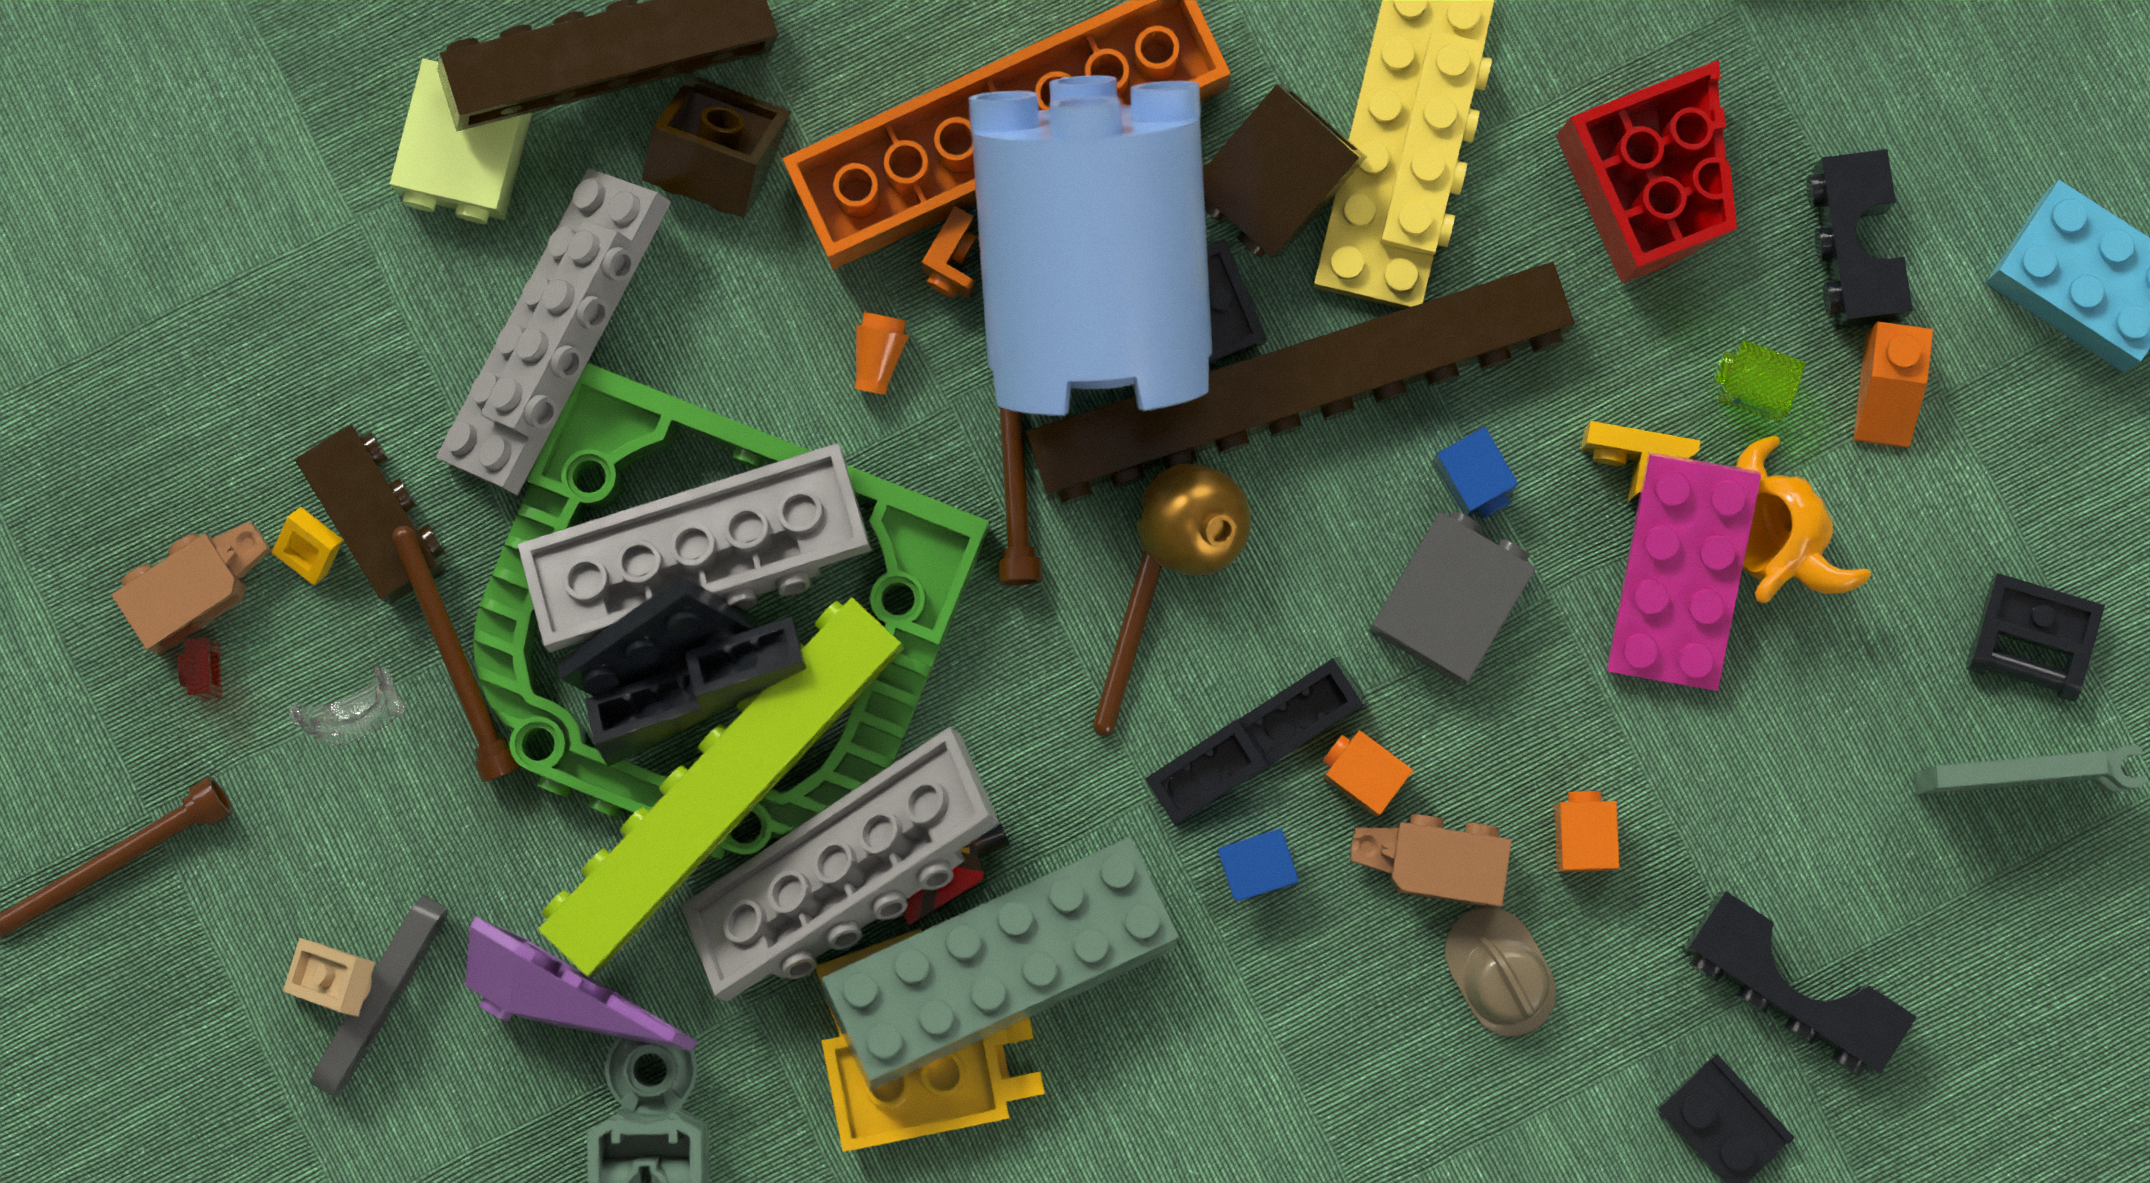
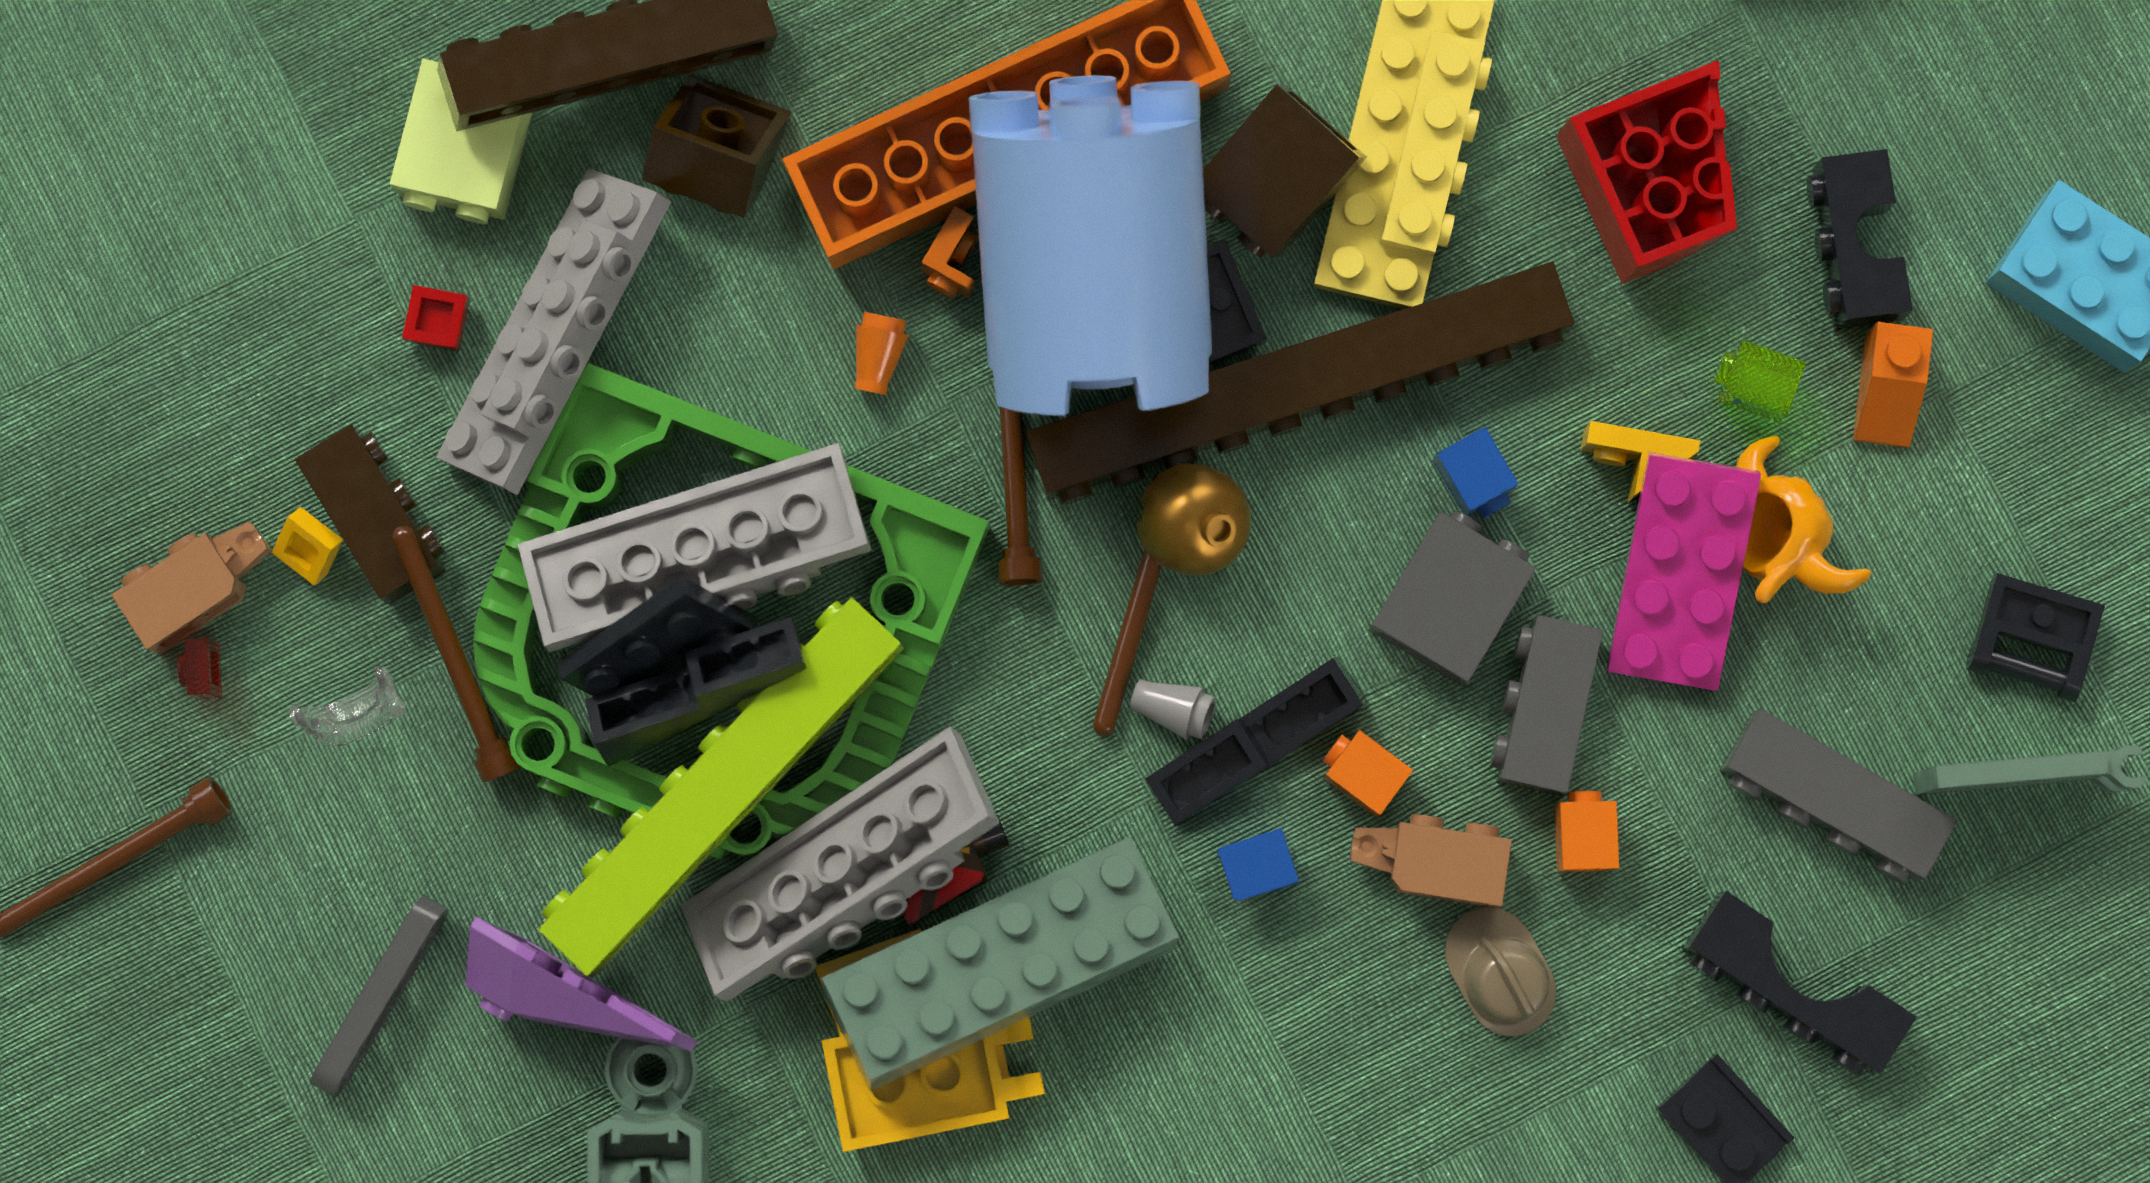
tan plate [283,938,375,1017] -> none
none -> red plate [402,285,470,352]
none -> light grey cone [1130,679,1216,740]
none -> dark grey brick [1490,615,1603,797]
none -> dark grey brick [1719,708,1958,884]

